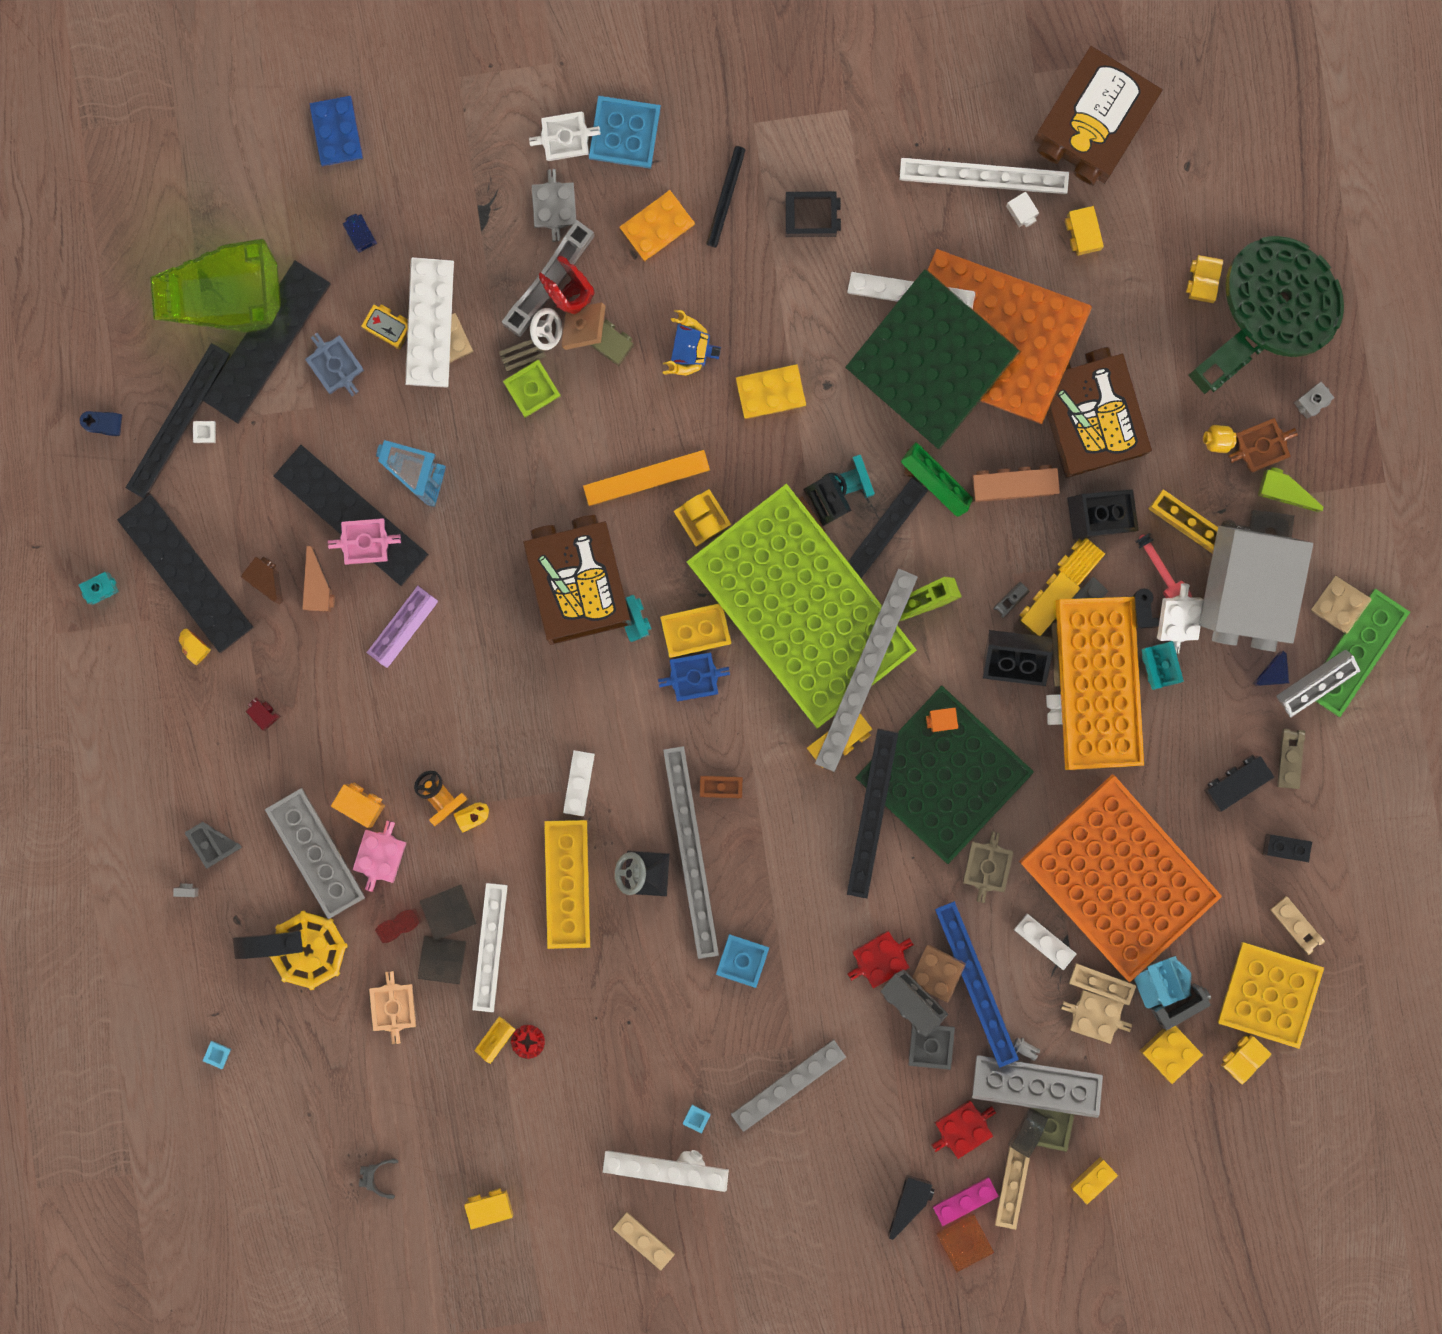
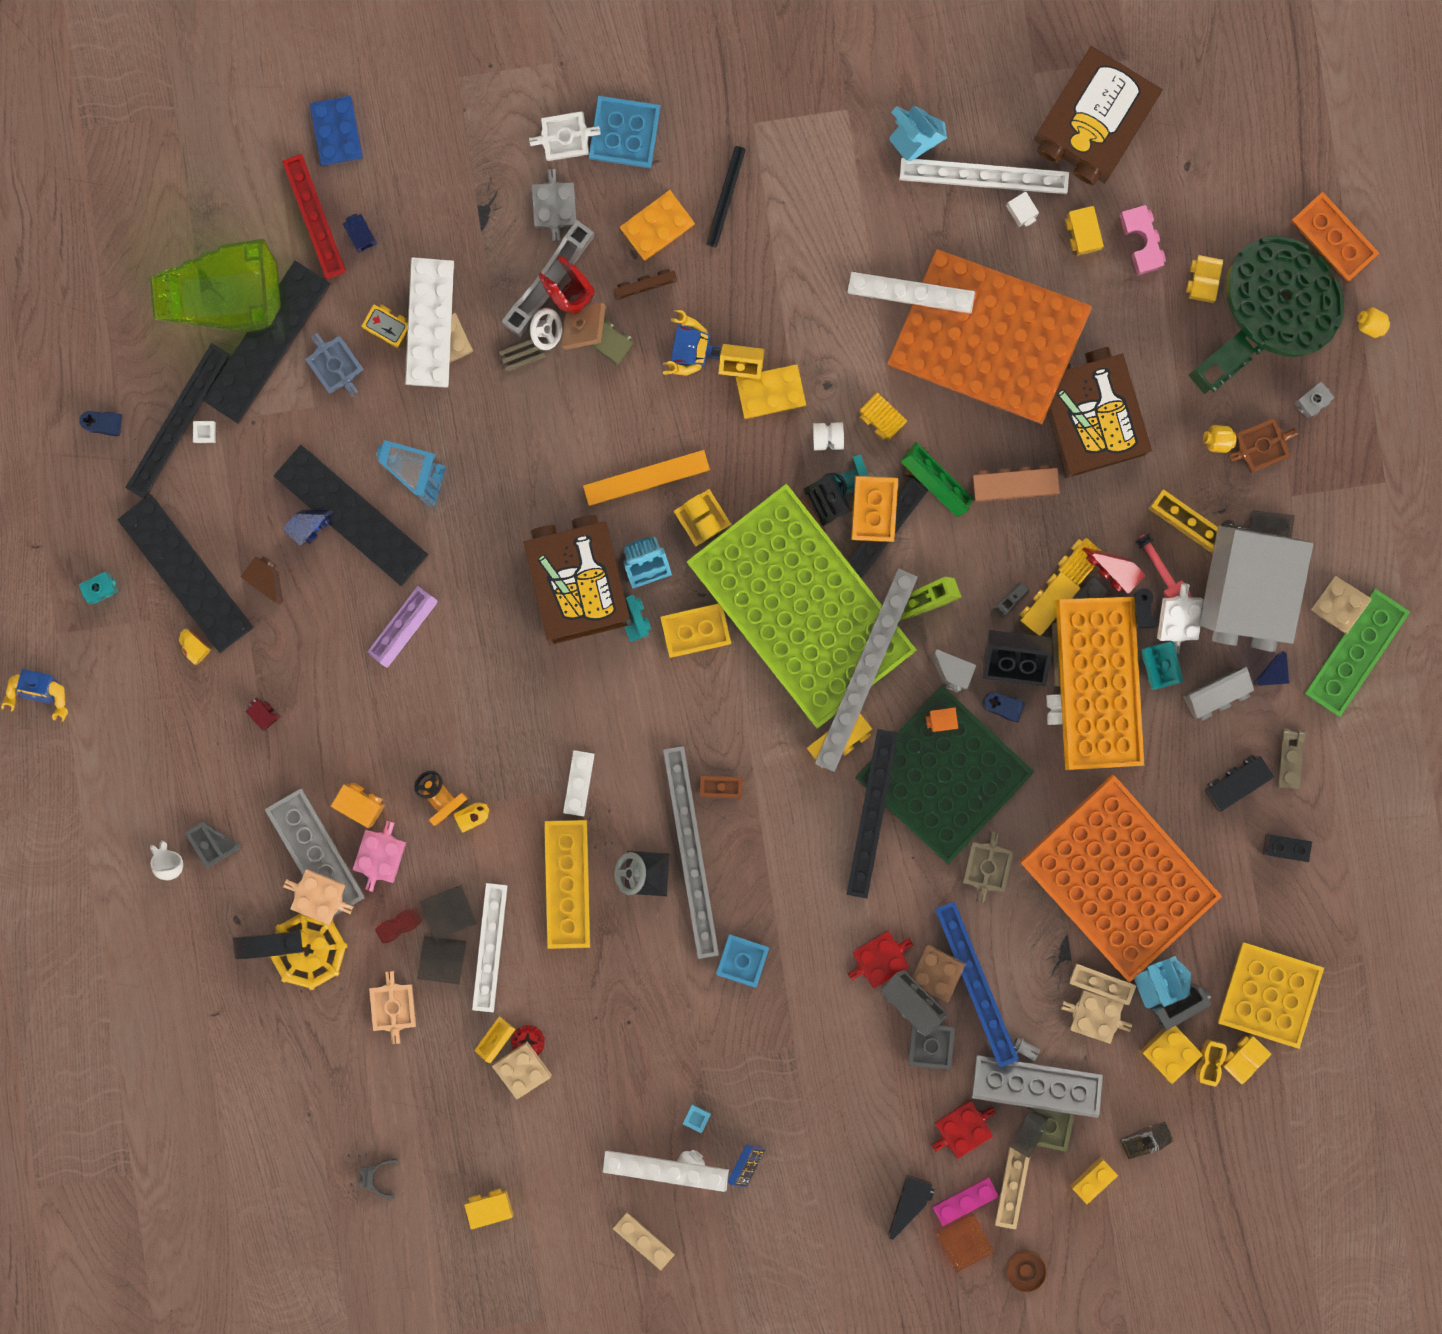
light grey plate [173,883,199,897] -> none
medium azure plate [203,1041,231,1069] -> none
nougat slope [303,546,335,612] -> none
bright pink plate [328,519,401,565] -> none
lime plate [503,360,561,418] -> none
blue plate [658,653,730,702] -> none
light grey plate [731,1039,846,1132] -> none
black window [785,191,841,237] -> none
dark green plate [845,269,1021,449] -> none
white plate [1014,914,1076,970] -> none
black slope [1067,489,1139,539] -> none
lime slope [1258,467,1324,512] -> none
tan plate [1269,896,1325,955] -> none
light grey slope [1276,650,1361,718] -> none
none -> torso [1,669,68,722]
none -> white piece [150,840,183,880]
none -> red plate [282,154,347,280]
none -> clear blue slope [282,510,333,546]
none -> light nougat plate [283,869,354,925]
none -> tan plate [492,1041,552,1100]
none -> reddish brown plate [614,269,677,300]
none -> medium azure piece [622,537,672,589]
none -> yellow brick [719,344,765,379]
none -> tile [727,1144,766,1187]
none -> white wheel [813,422,844,451]
none -> light orange plate [851,476,898,542]
none -> yellow brick [859,392,907,441]
none -> medium azure piece [890,105,948,161]
none -> light grey slope [930,649,976,693]
none -> dark blue piece [982,693,1025,723]
none -> dark orange piece [1006,1250,1047,1292]
none -> slope [1082,547,1146,594]
none -> bright pink arch [1119,205,1166,276]
none -> clear smoke slope [1120,1121,1174,1159]
none -> light grey slope [1183,667,1254,721]
none -> yellow brick [1196,1039,1227,1087]
none -> orange plate [1291,192,1380,283]
none -> yellow head [1357,307,1390,338]

